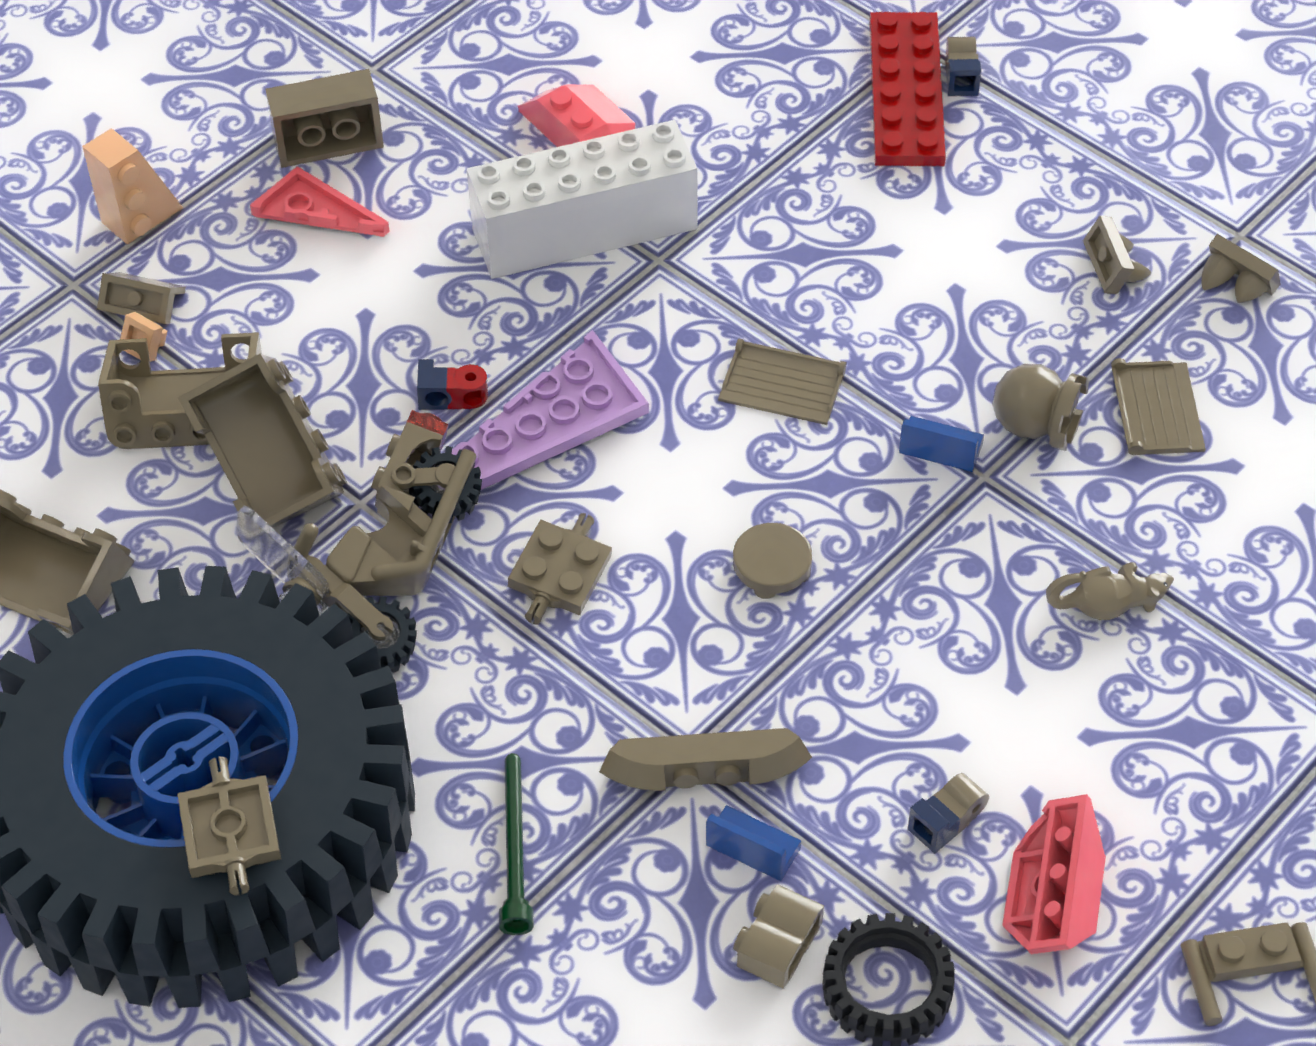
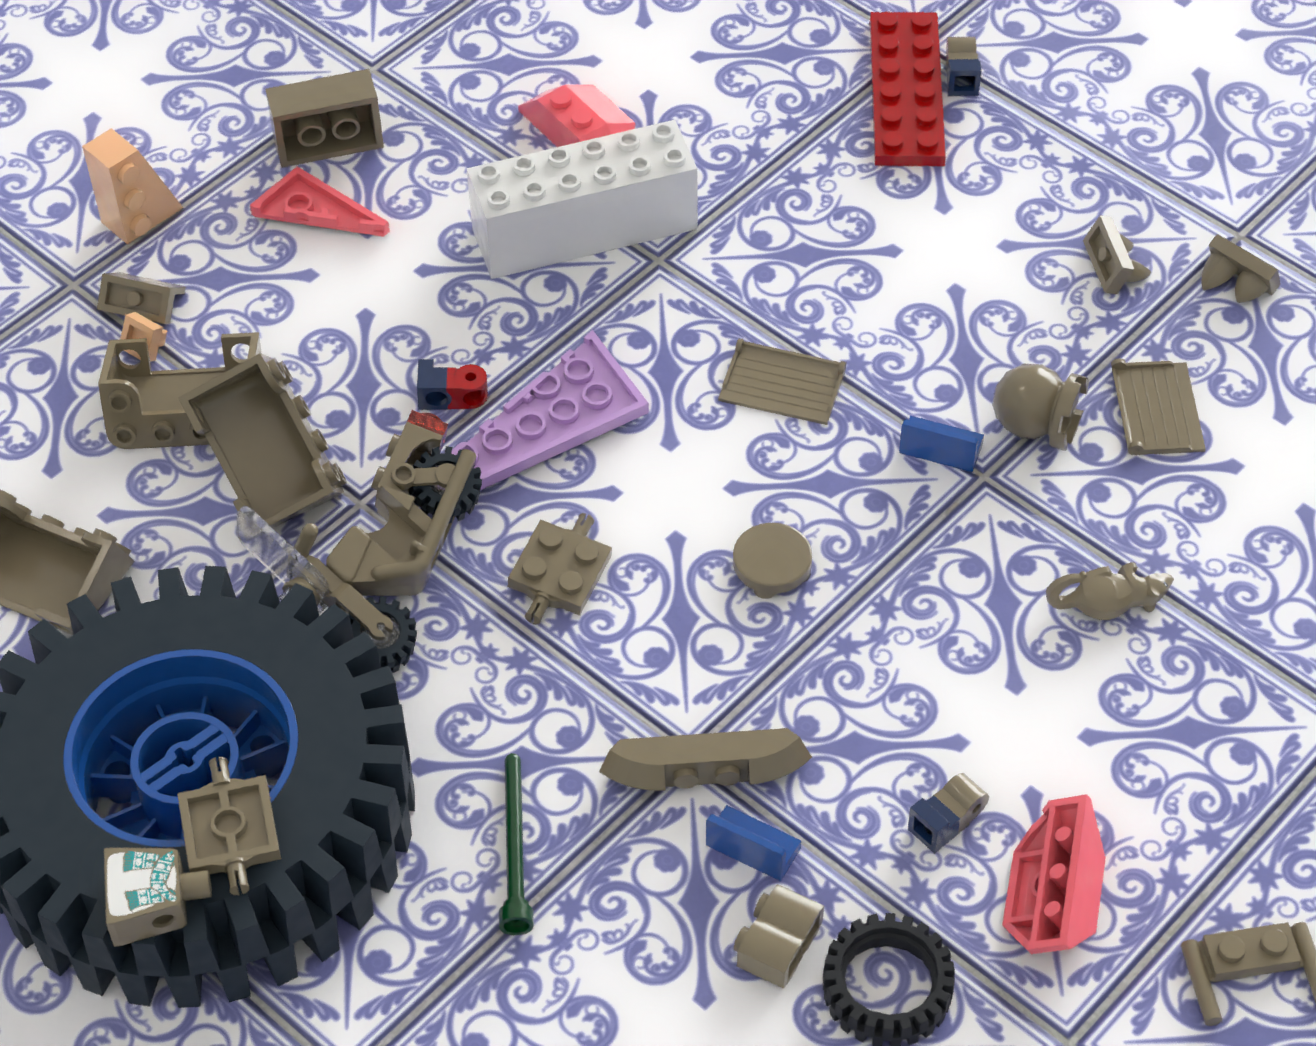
none -> torso [104,848,212,947]

